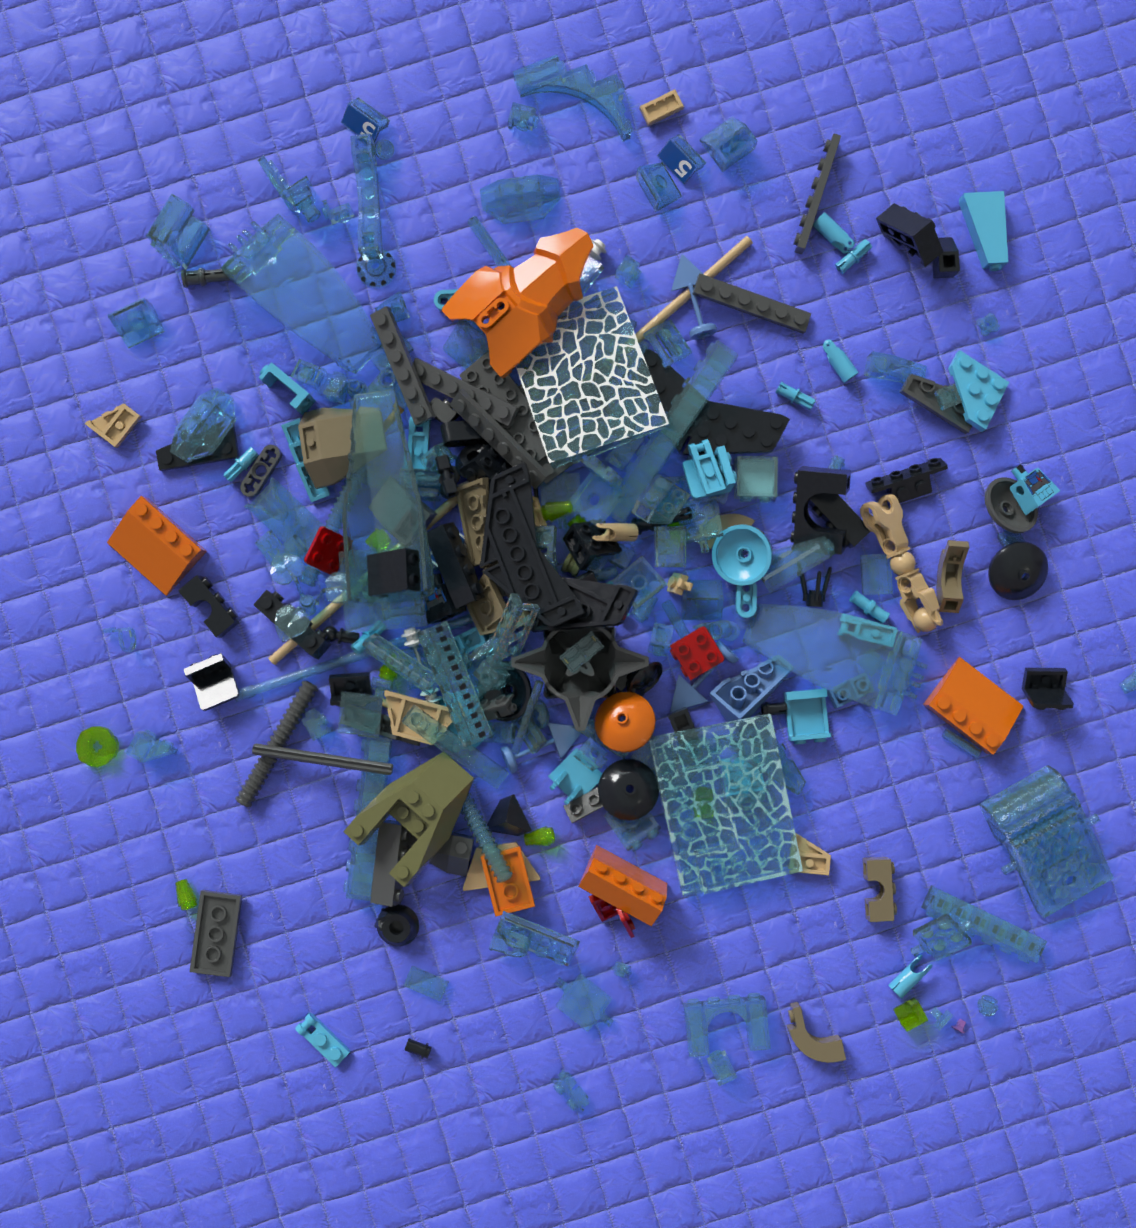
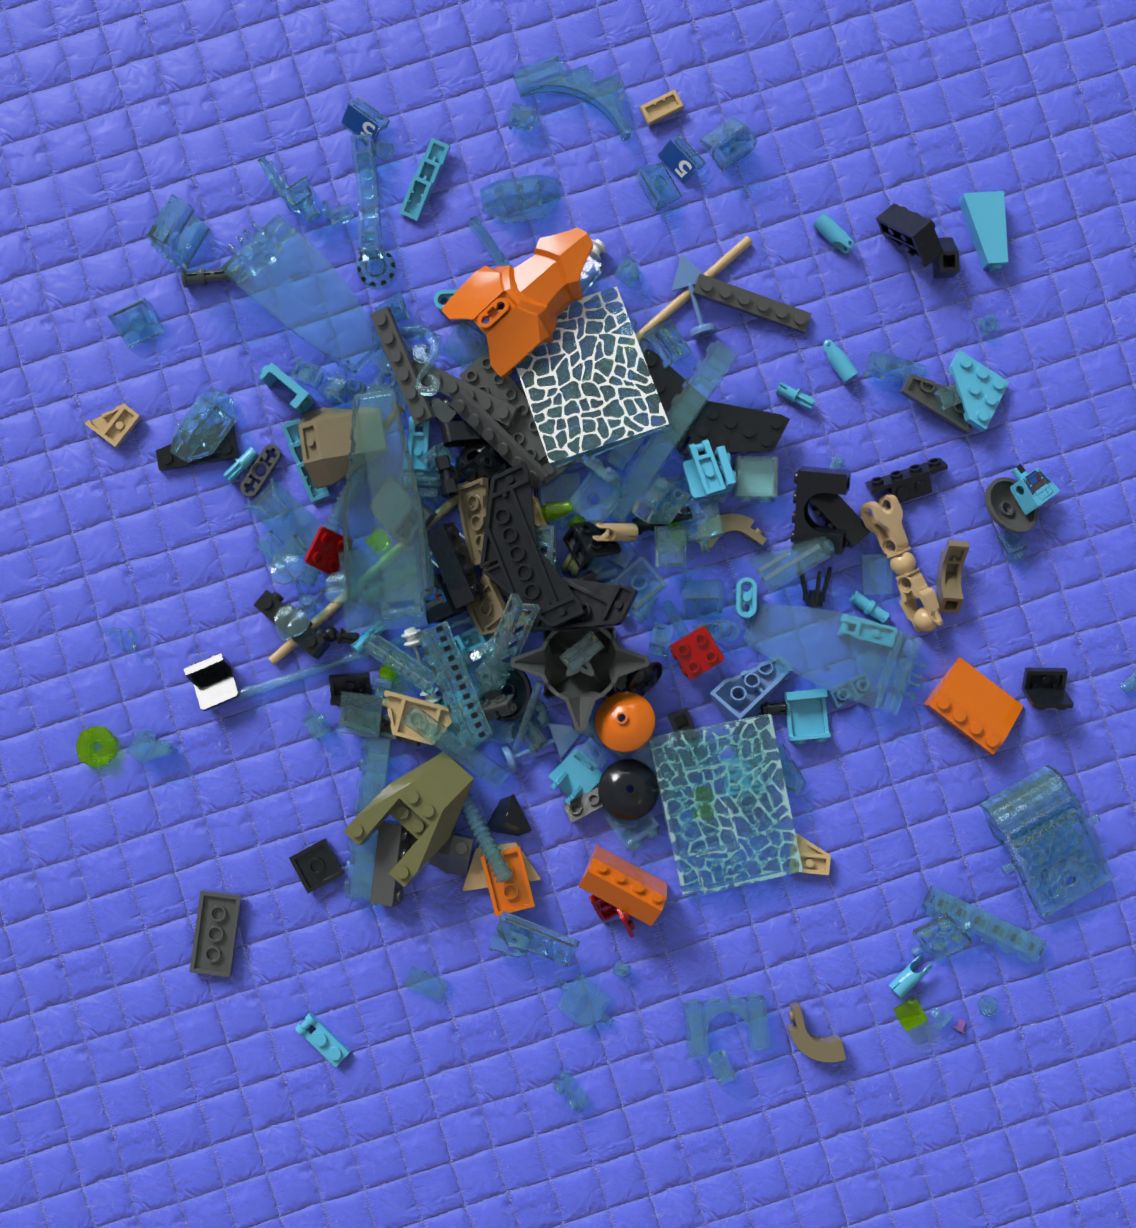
orange slope [107,496,207,596] -> none
clear neon green cone [175,879,198,911] -> none
black arch [178,575,239,638] -> none
dark grey piece [235,680,318,807] -> none
dark grey axle [252,743,393,775] -> none
black panel [367,548,421,598] -> none
black piece [374,904,419,946] -> none
black pin [405,1038,432,1059] -> none
clear neon green cone [524,826,555,846] -> none
tan plate [667,572,693,596] -> none
medium blue piece [670,640,739,712] -> none
medium azure dish [712,524,772,586] -> none
dark grey plate [793,134,841,254] -> none
medium azure axle [835,239,872,274] -> none
dark tan arch [863,857,897,922] -> none
clear light blue piece [942,728,982,758] -> none
black dish [988,542,1048,600] -> none
none -> black plate [289,838,345,893]
none -> medium azure slope [399,138,451,221]
none -> clear light blue plant [400,324,442,396]

